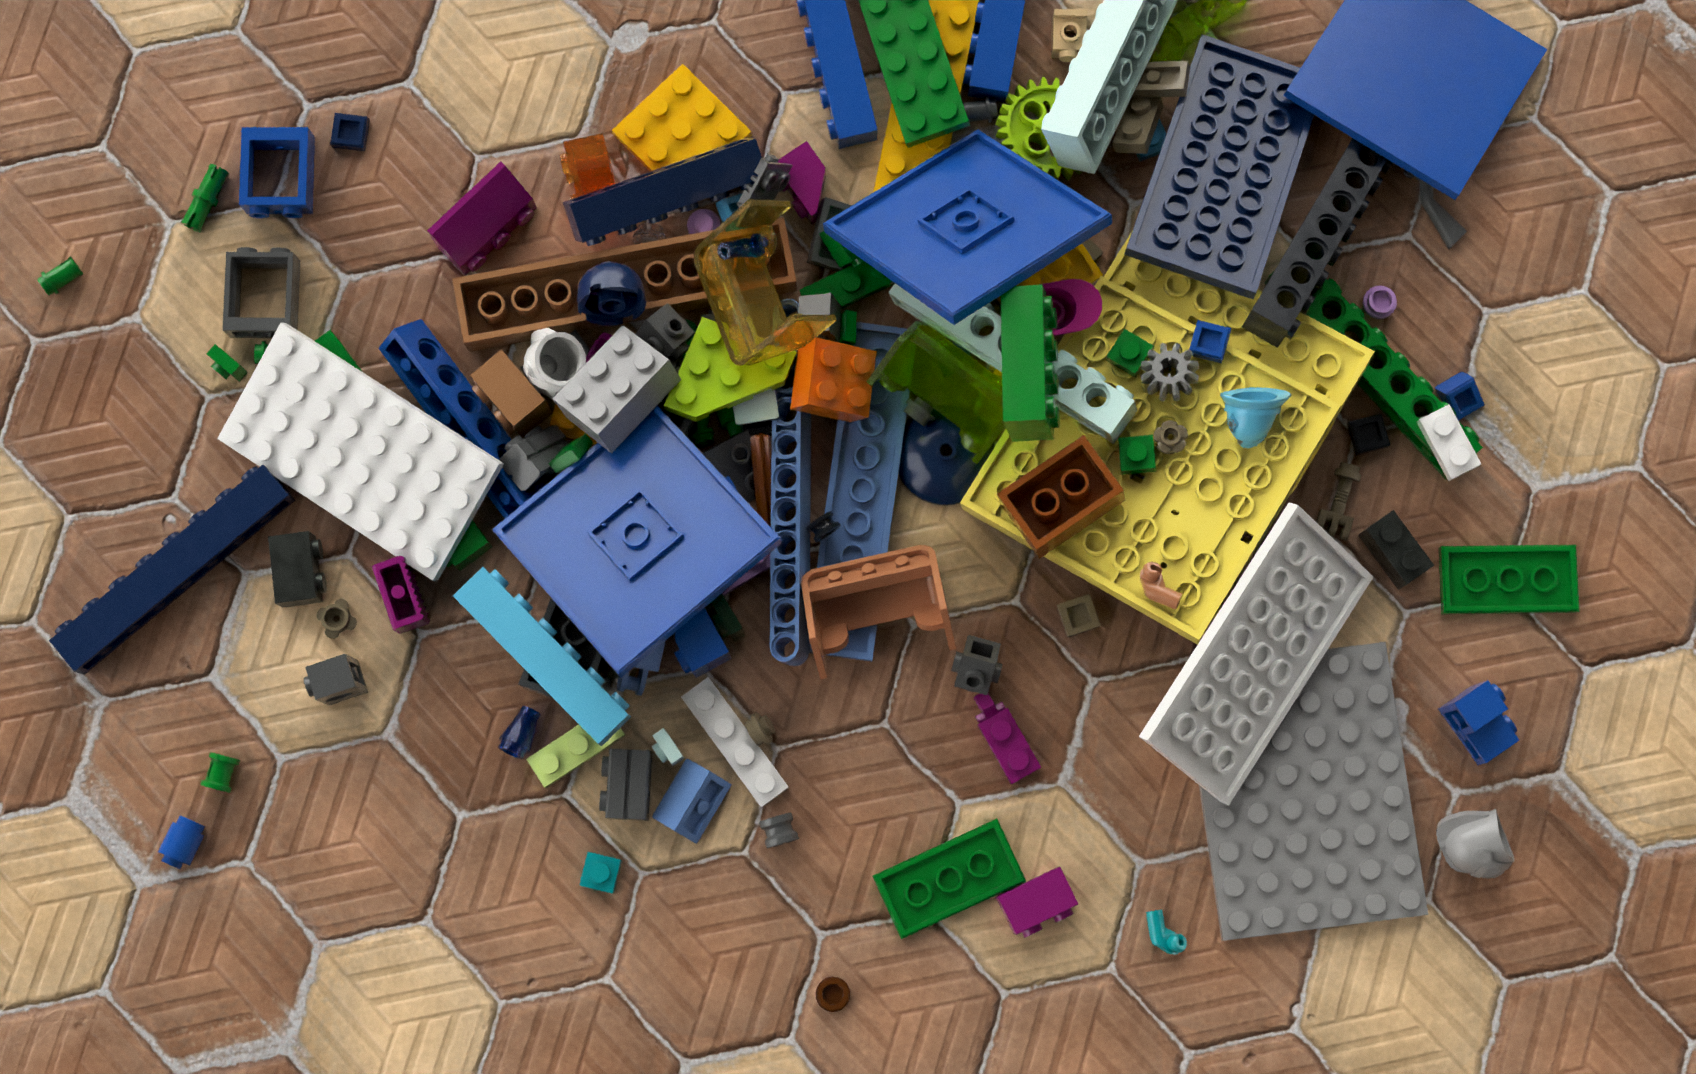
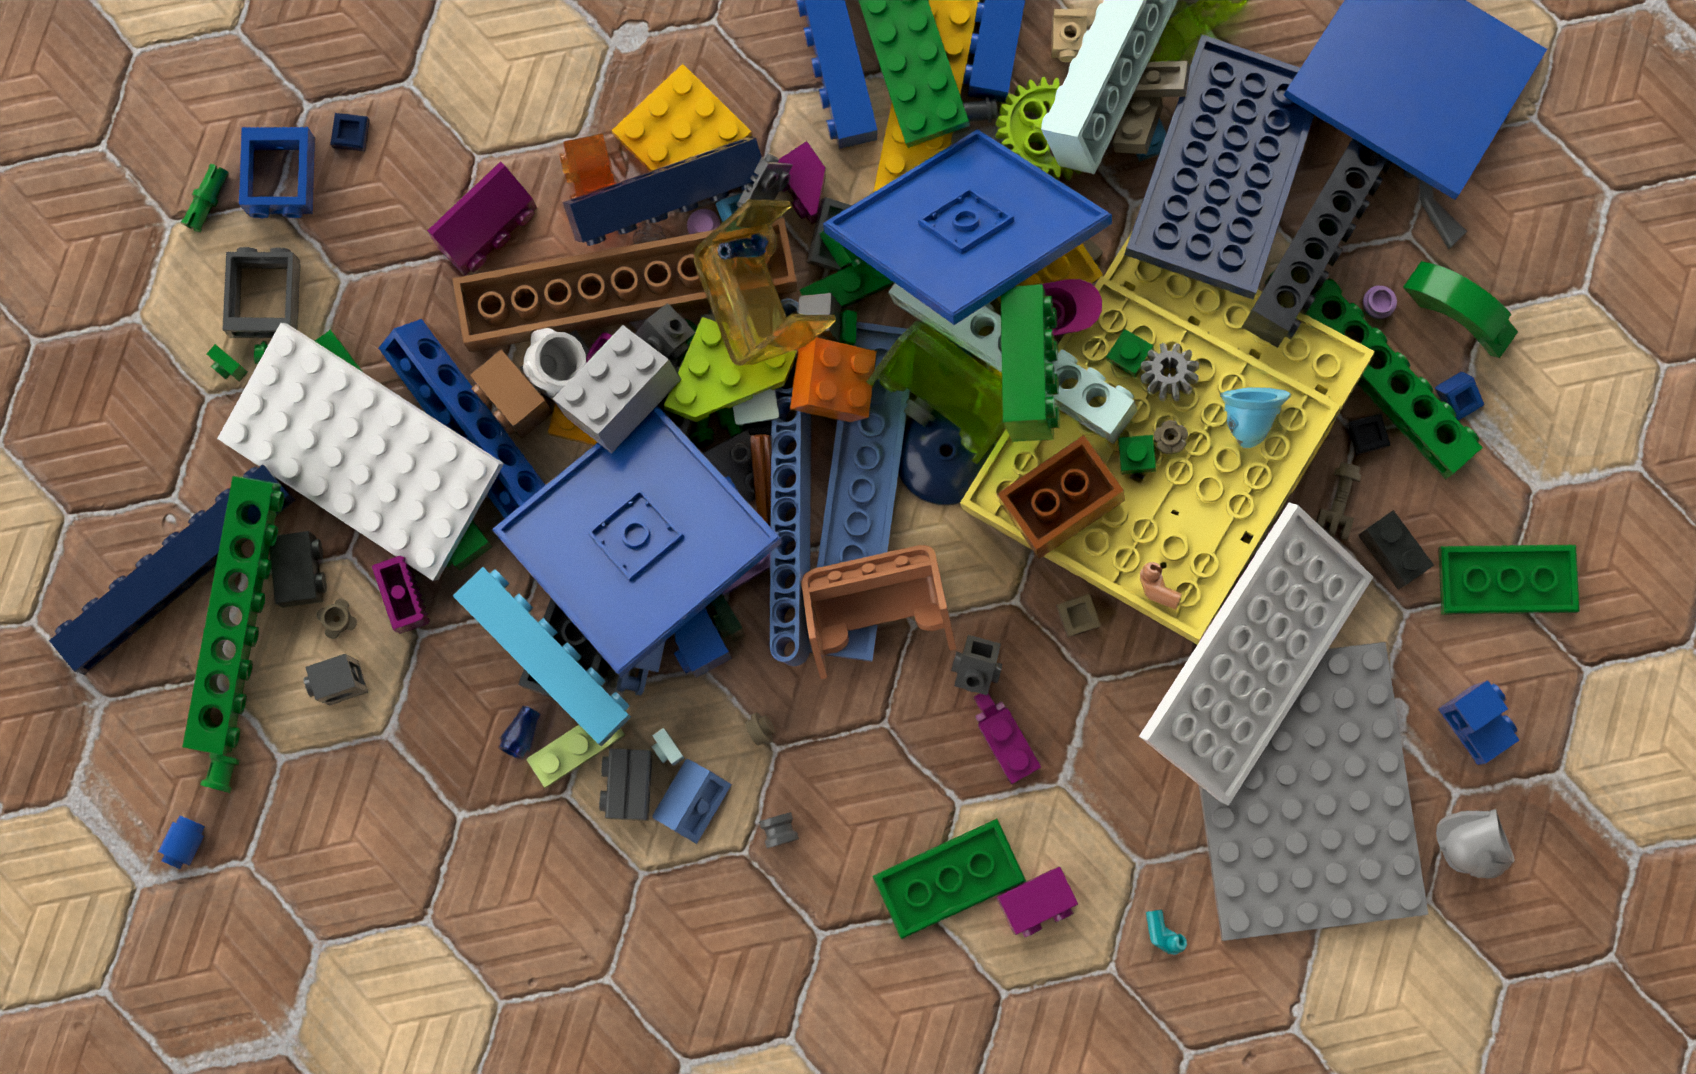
green pin [37,256,83,296] -> none
dark grey brick [499,425,571,491] -> none
green tile [548,433,593,473] -> none
dark blue cylinder [577,261,646,326] -> none
teal plate [579,852,622,894] -> none
white plate [681,677,789,808] -> none
black bush [806,511,841,543] -> none
reddish brown tile [816,976,850,1012] -> none
blue tile [1189,320,1231,363] -> none
white plate [1417,405,1481,481] -> none
none -> green brick [182,476,284,755]
none -> green arch [1403,261,1518,358]

